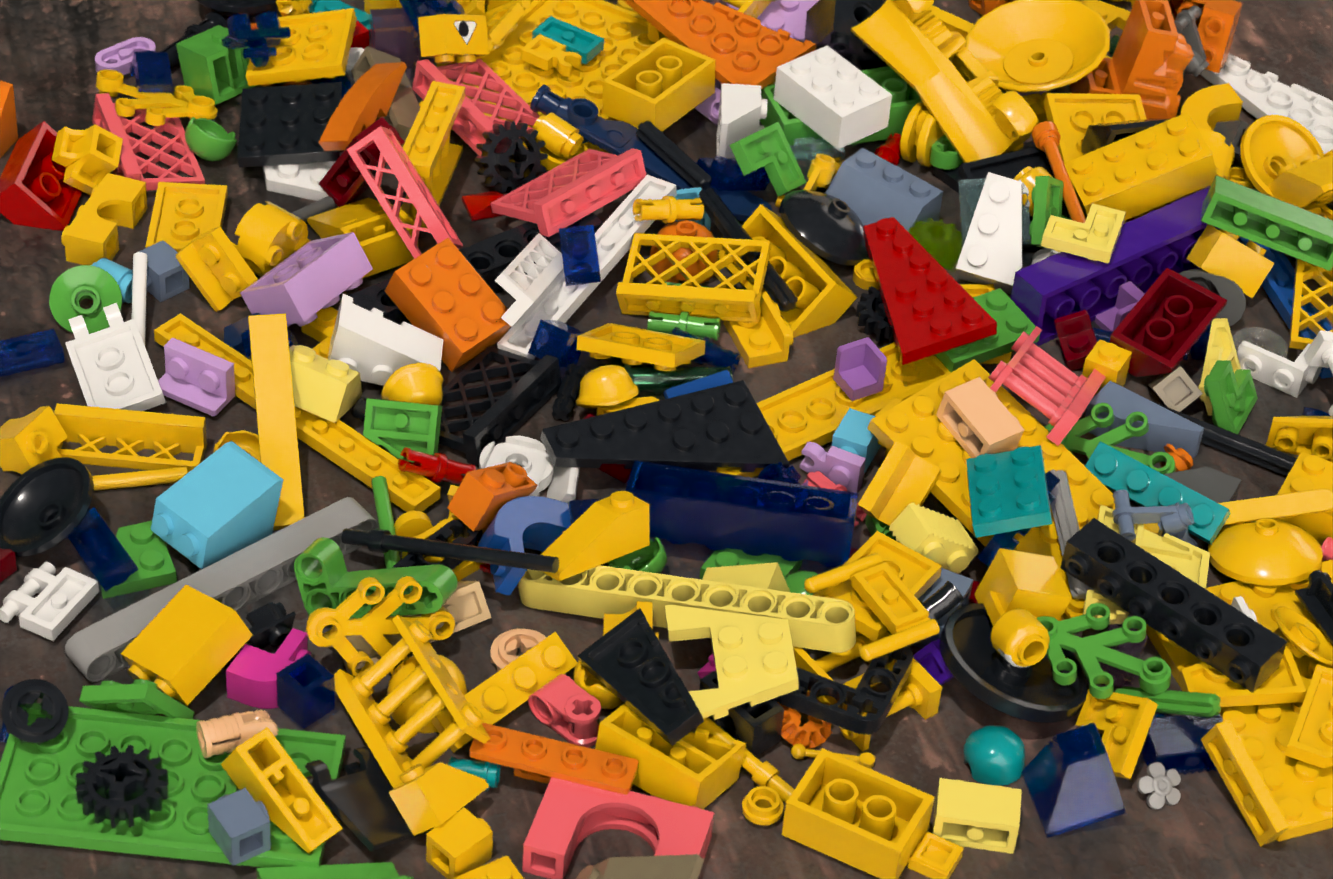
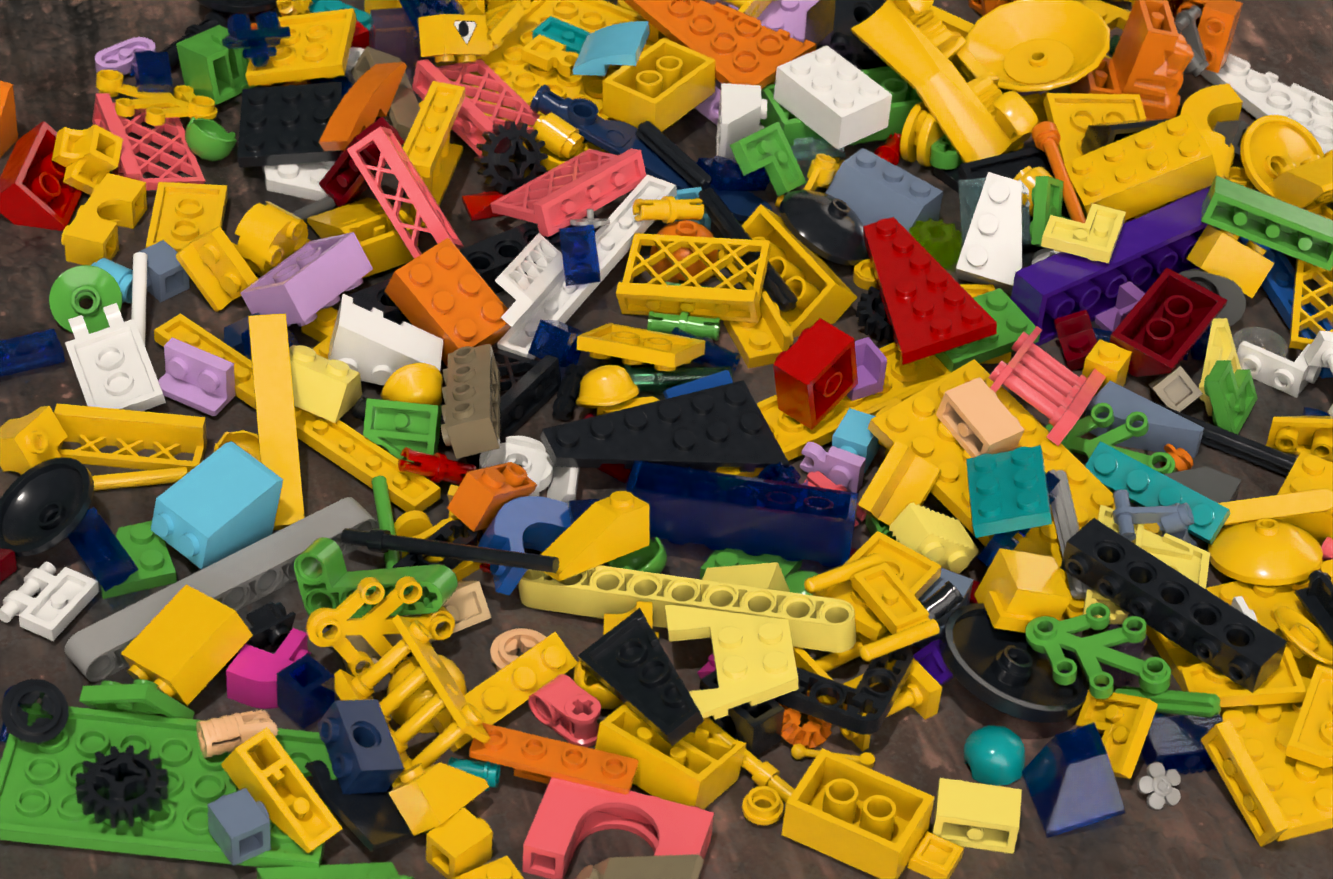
yellow head [990,609,1050,668] -> none
none -> dark blue brick [317,699,404,794]
none -> dark tan brick [441,344,500,459]
none -> light grey plant [570,209,610,228]
none -> medium azure slope [573,21,650,76]
none -> red brick [773,318,858,430]

